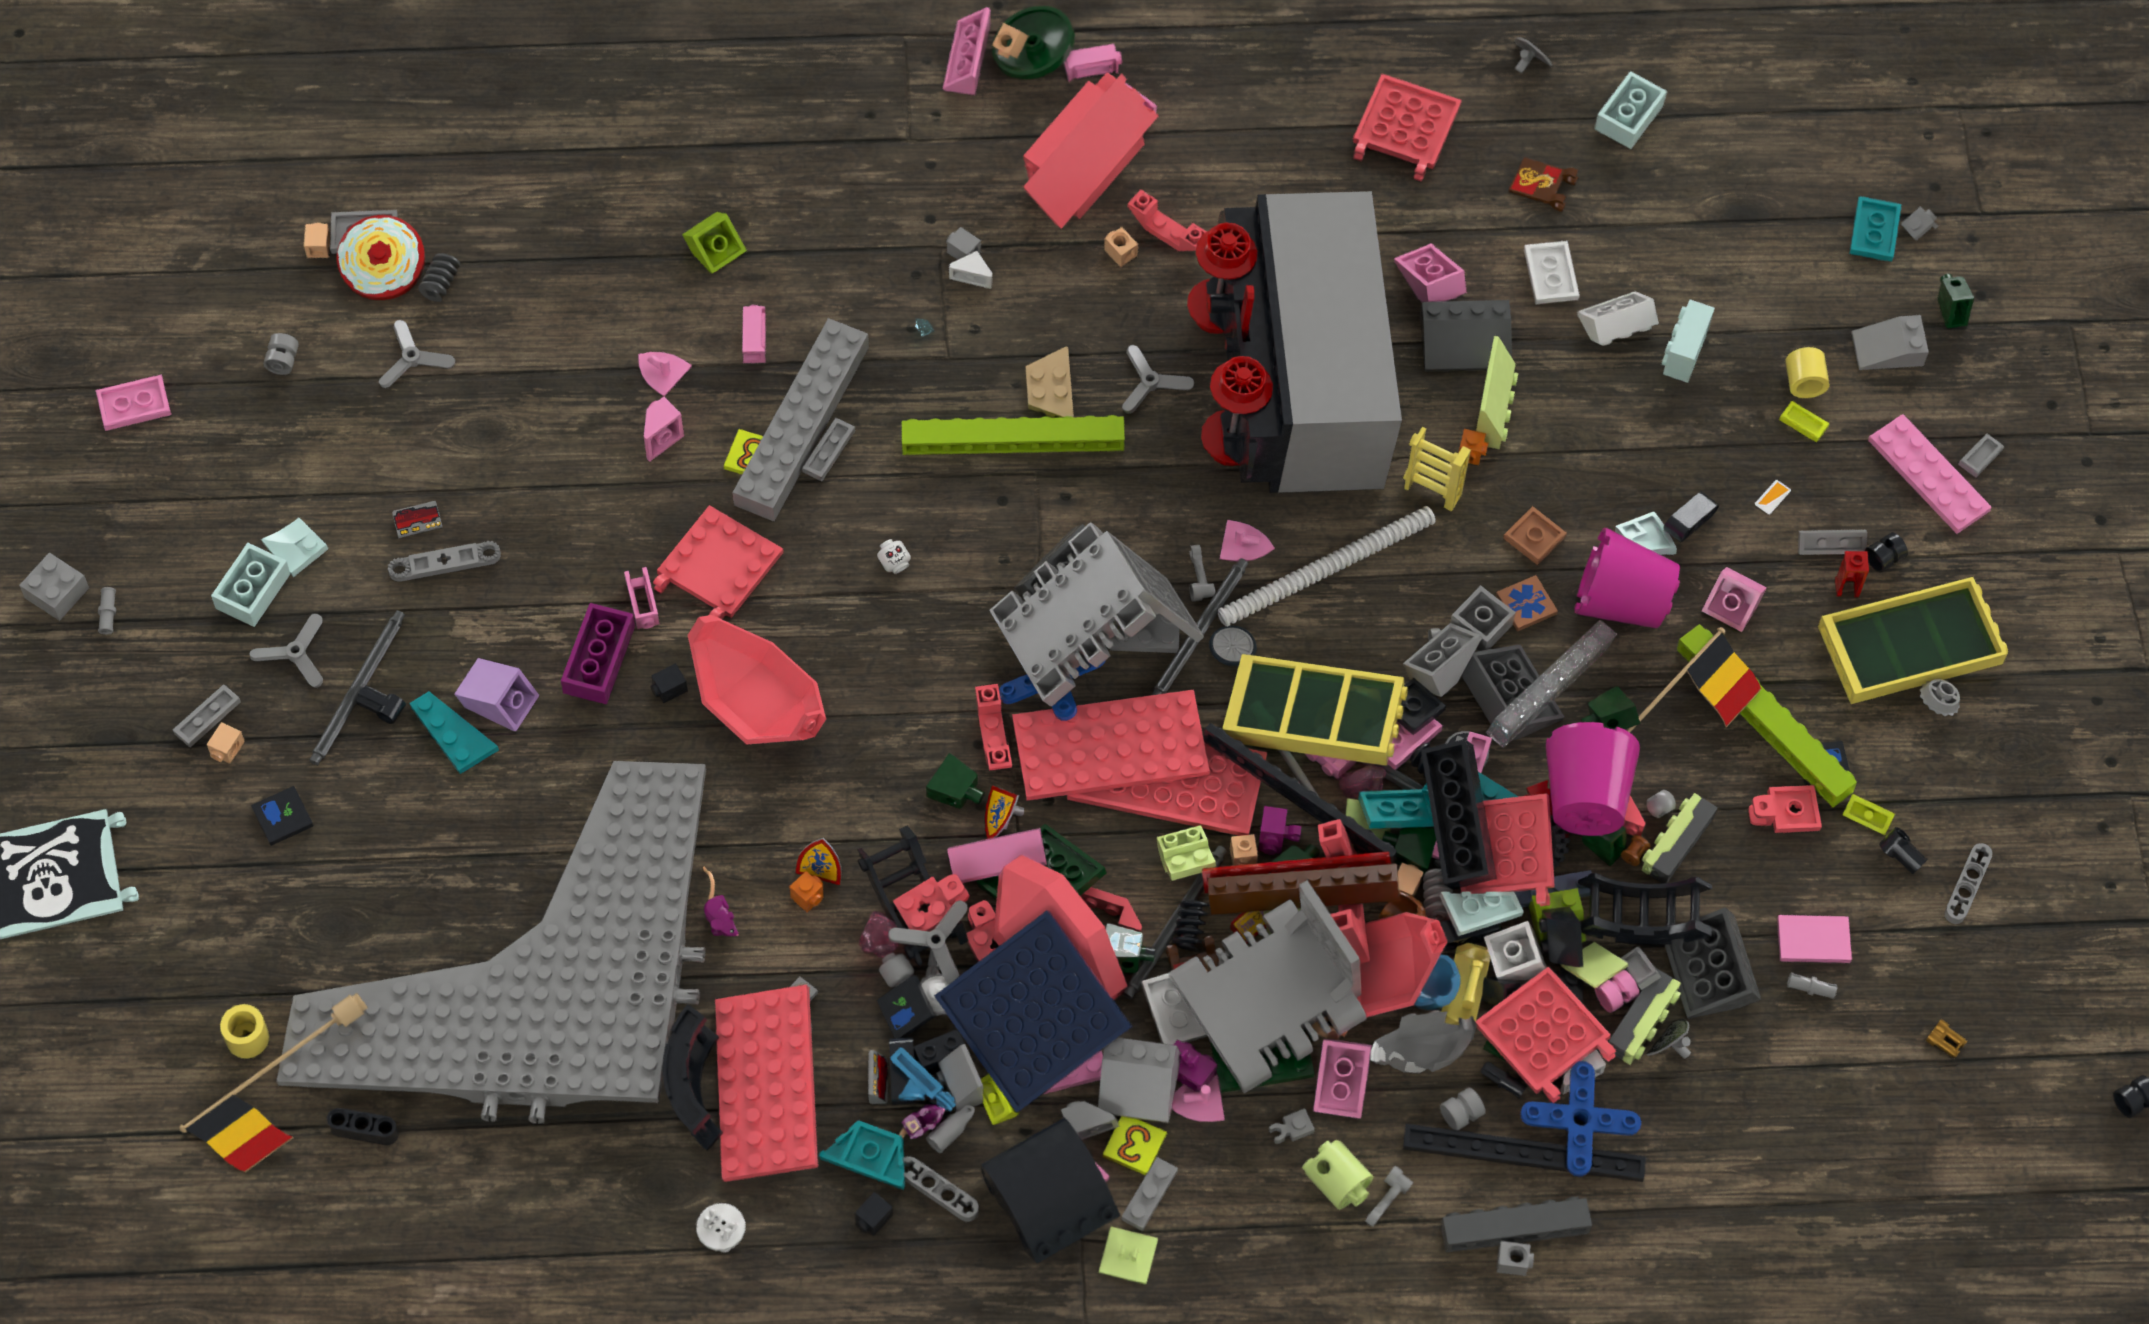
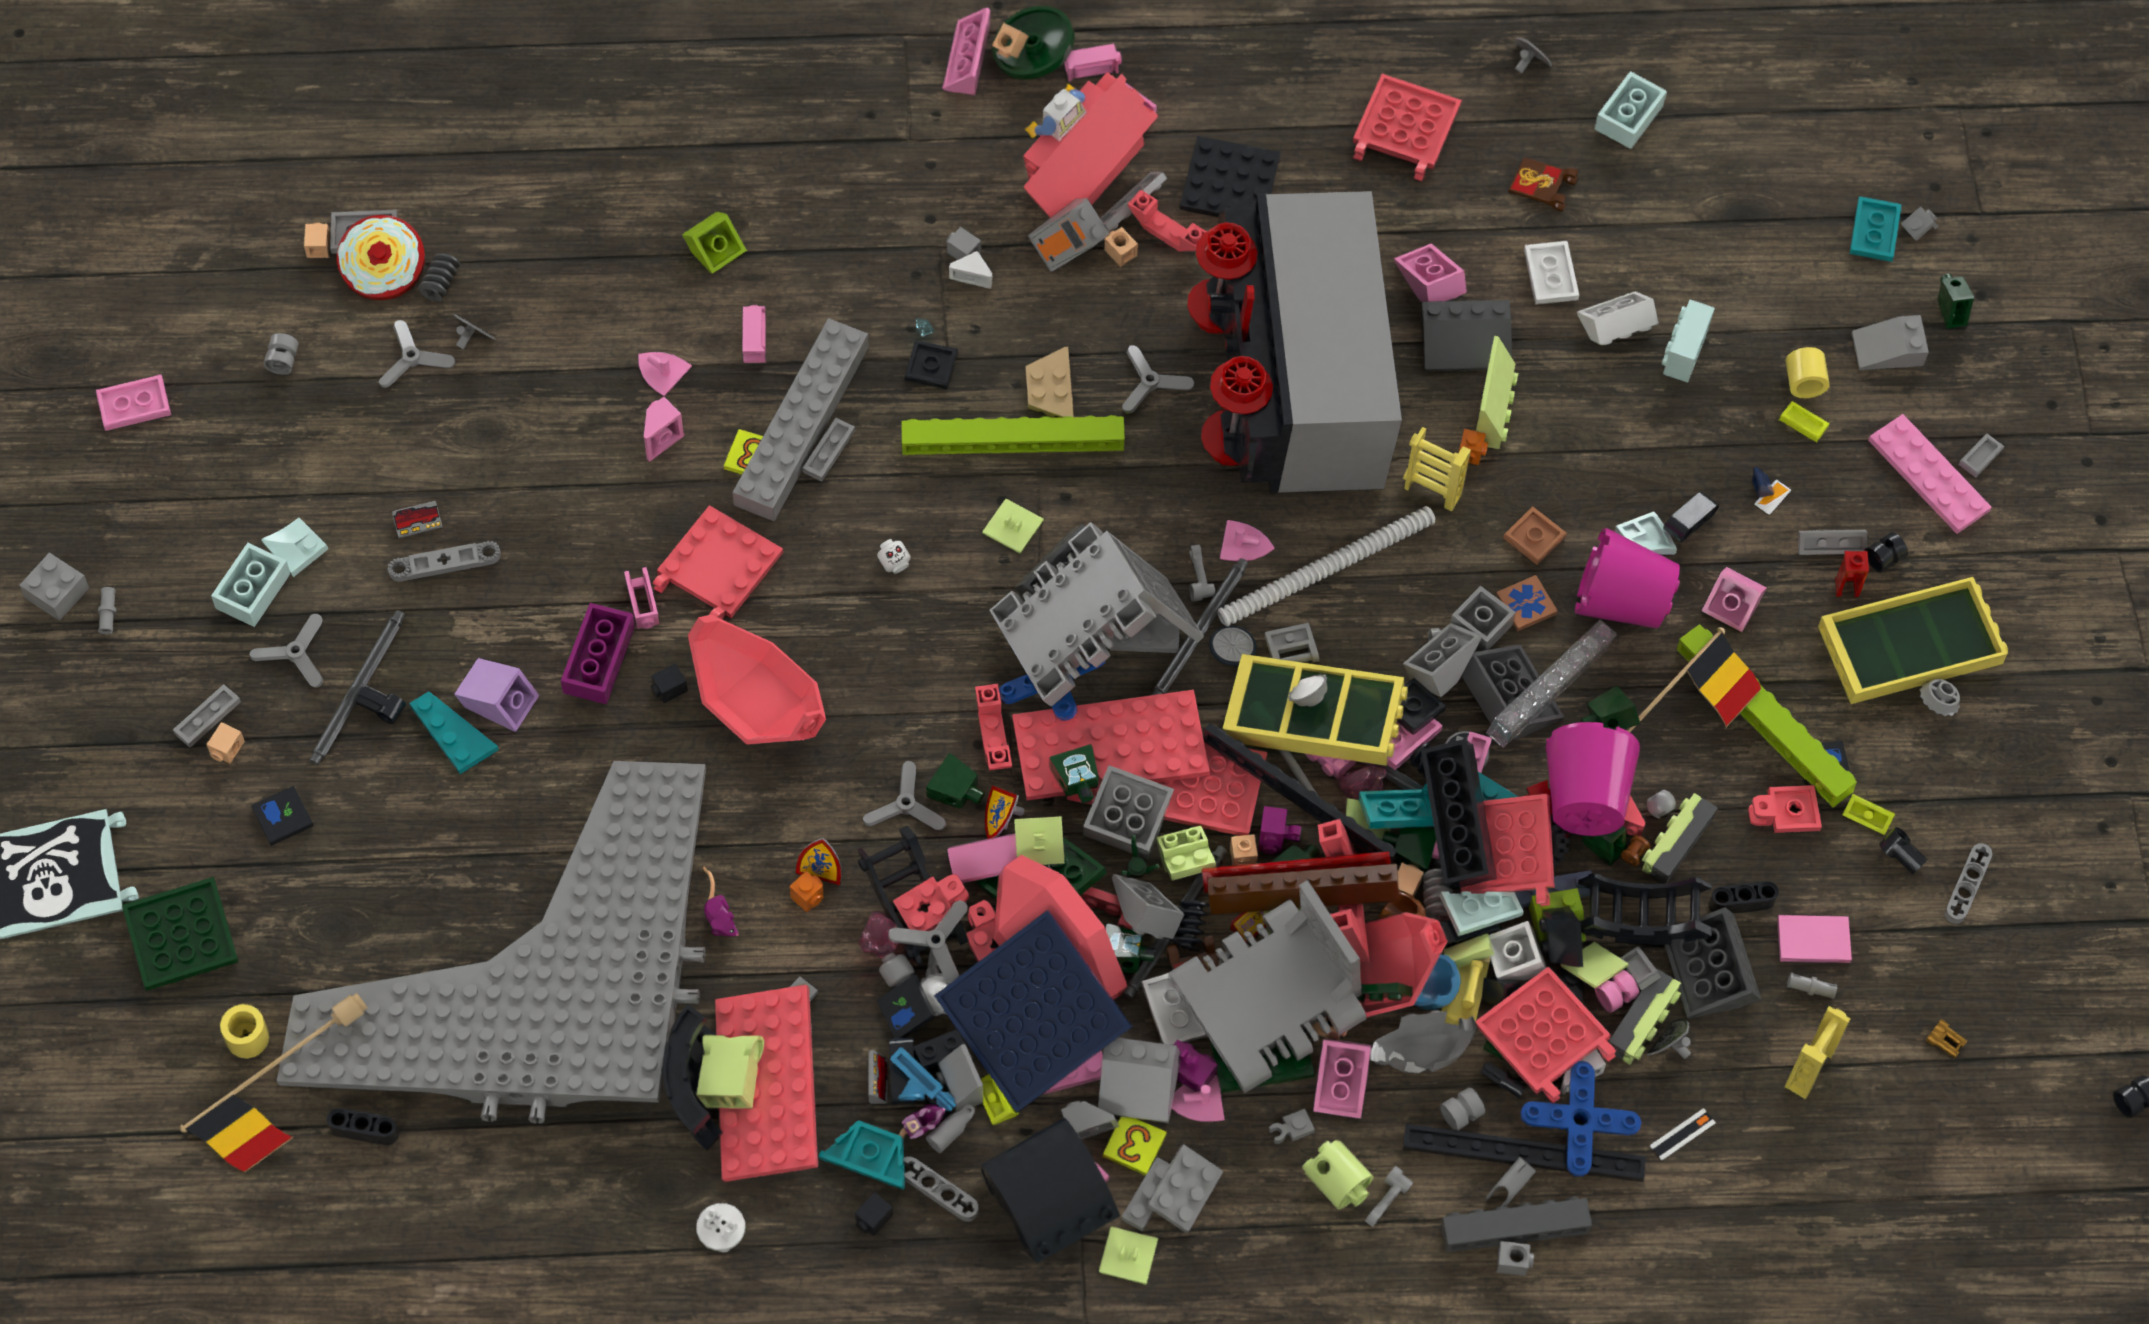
none -> dark green plate [122,877,239,991]
none -> light grey shield [453,313,496,349]
none -> yellowish green piece [696,1035,764,1108]
none -> light grey piece [863,761,946,831]
none -> black tile [905,340,958,389]
none -> yellowish green piece [982,499,1044,554]
none -> yellowish green piece [1015,816,1064,865]
none -> torso [1025,83,1087,141]
none -> light grey slope [1028,198,1109,271]
none -> dark green torso [1049,744,1098,803]
none -> light grey slope [1083,765,1174,860]
none -> light grey plate [1100,172,1167,232]
none -> light grey slope [1112,874,1184,939]
none -> dark green plant [1121,835,1159,878]
none -> light grey plate [1146,1144,1223,1233]
none -> black plate [1179,136,1281,217]
none -> light grey plate [1264,623,1319,663]
none -> piece [1287,674,1328,707]
none -> dark green plate [1357,983,1413,1003]
none -> yellowish green slope [1444,933,1495,968]
none -> light grey piece [1486,1157,1536,1206]
none -> sticker [1650,1108,1716,1160]
none -> black beam [1709,881,1779,914]
none -> dark blue slope [1752,467,1774,498]
none -> light yellow fence [1785,1006,1850,1099]

